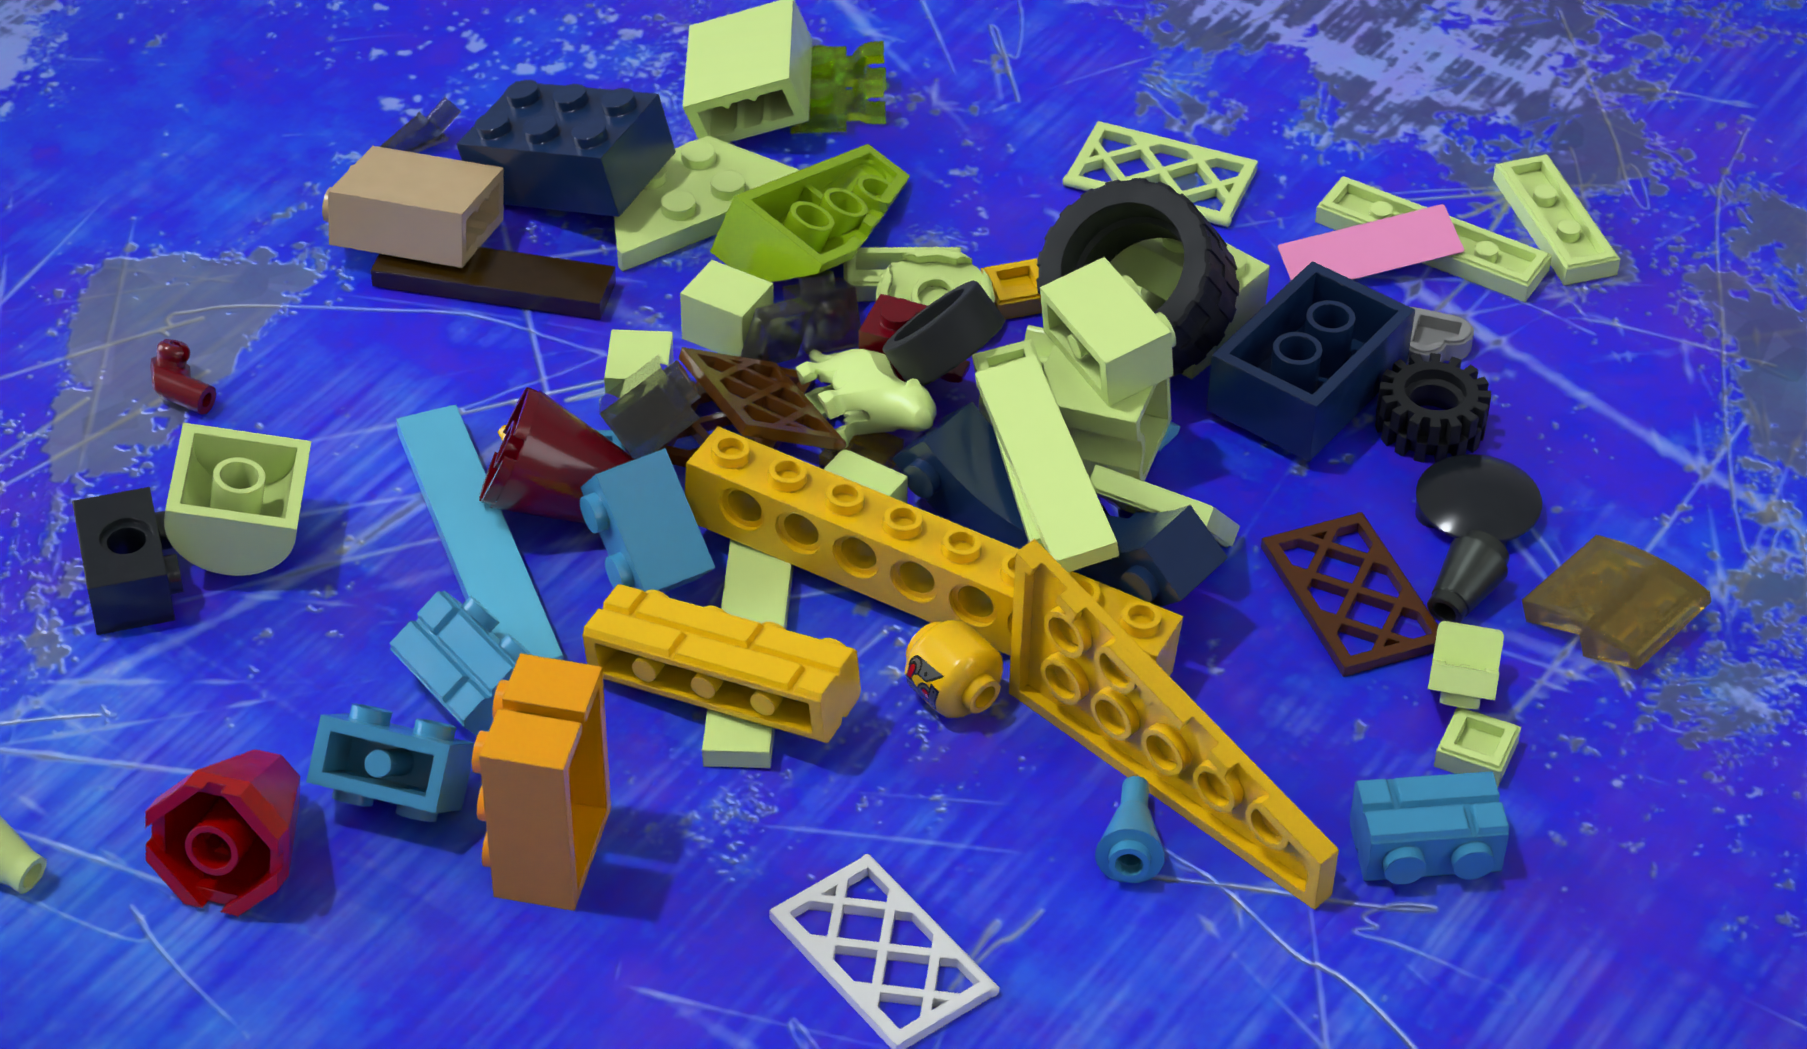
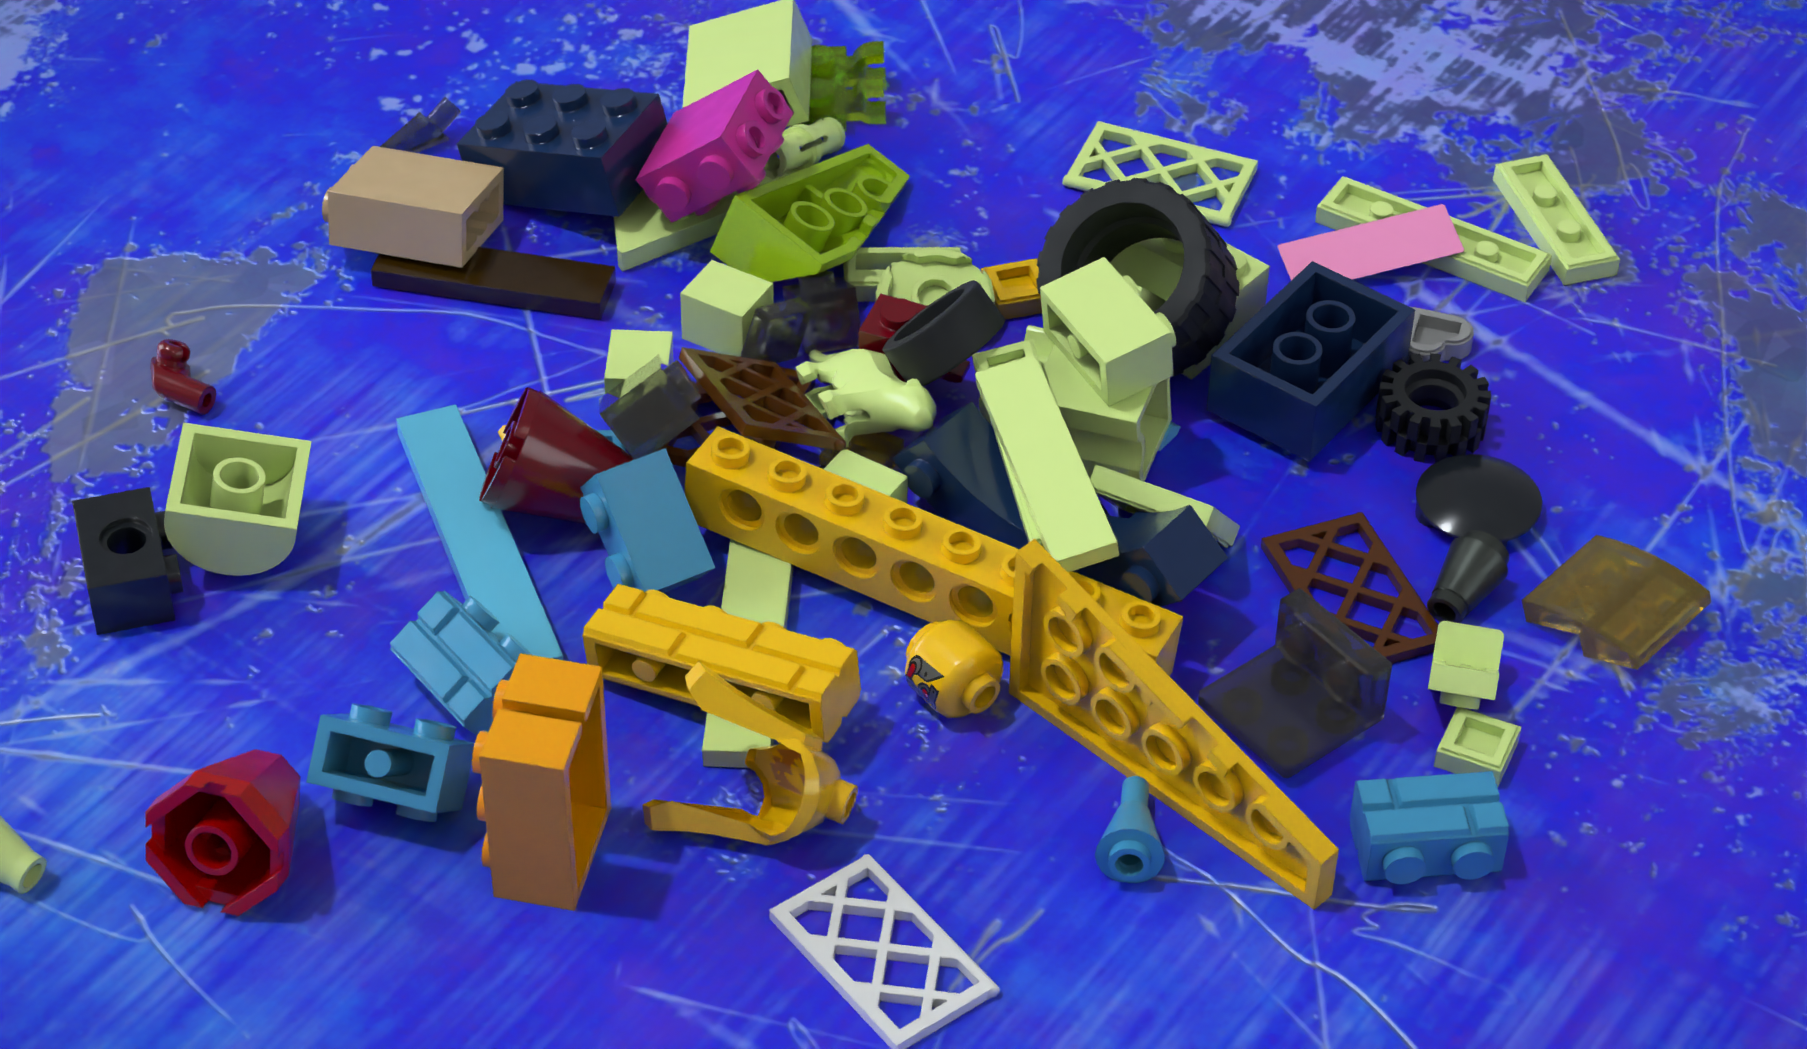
none -> dark pink brick [635,69,793,222]
none -> yellow piece [642,661,858,846]
none -> yellowish green pin [764,117,846,179]
none -> clear smoke bracket [1198,588,1392,778]

